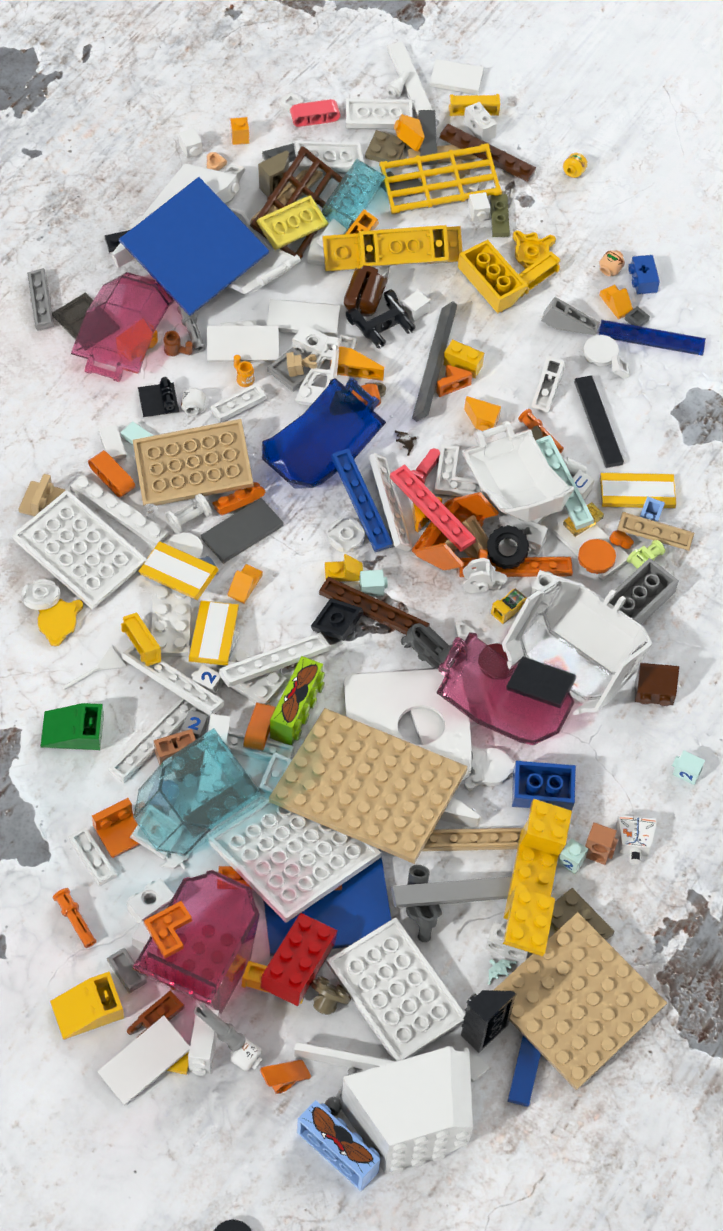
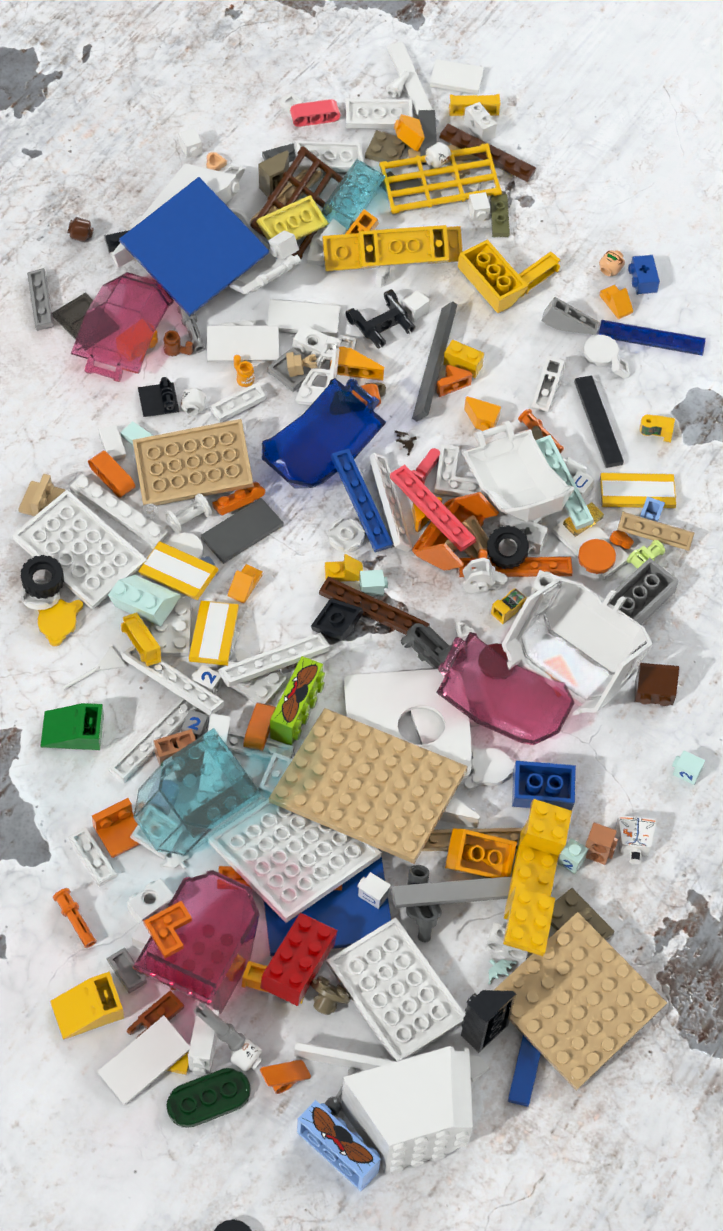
light orange brick [230,117,249,145] -> none
reddish brown cylinder [344,265,388,317] -> none
black tile [506,657,577,709] -> none
yellow tile [512,230,556,269] -> none
yellow head [563,153,587,178] -> none
dark grey tile [624,306,650,330] -> none
none -> black tyre [20,555,64,599]
none -> reddish brown head [67,217,94,242]
none -> light aqua slope [108,575,181,627]
none -> dark green tile [166,1068,250,1128]
none -> white brick [268,231,299,260]
none -> white brick [357,872,391,909]
none -> white head [425,142,451,168]
none -> light orange slope [445,828,517,878]
none -> yellow leg [639,414,675,443]

